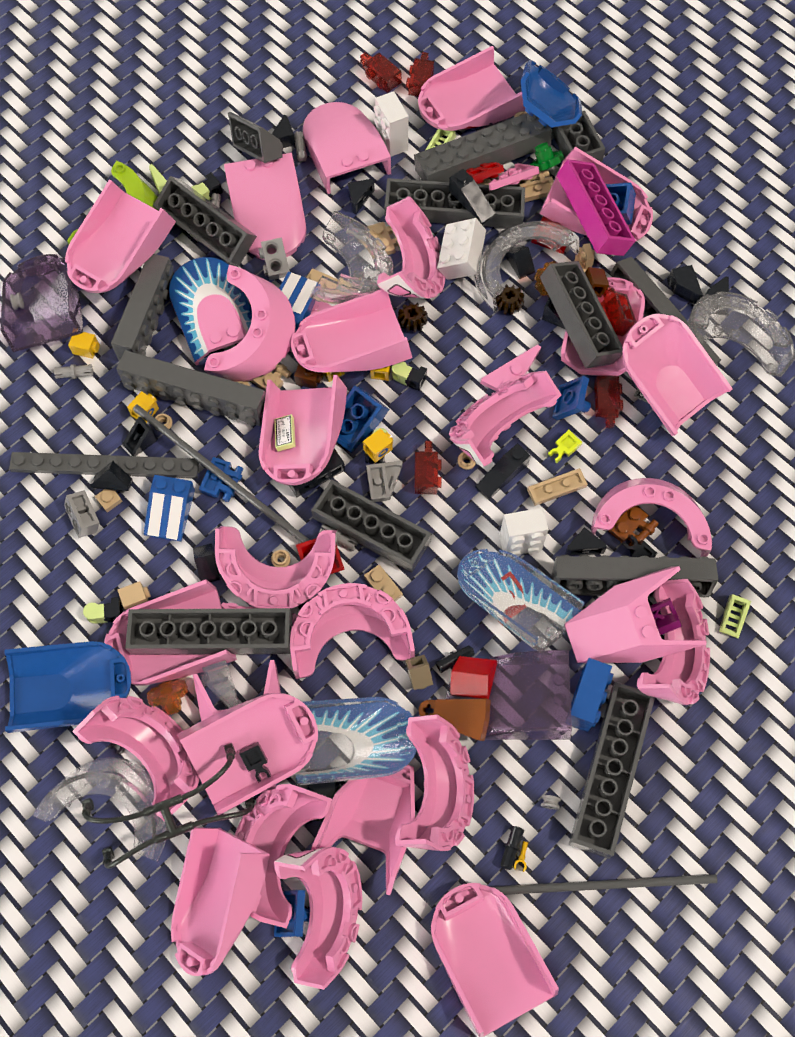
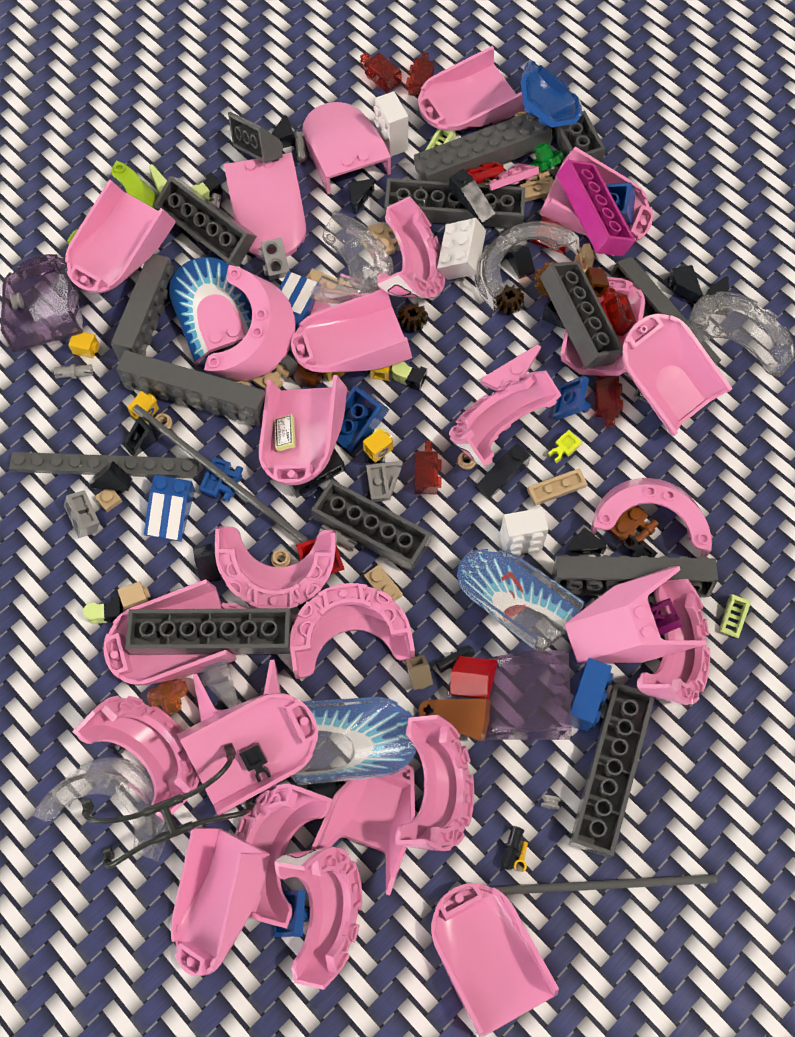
blue windscreen [5,641,131,733] -> none

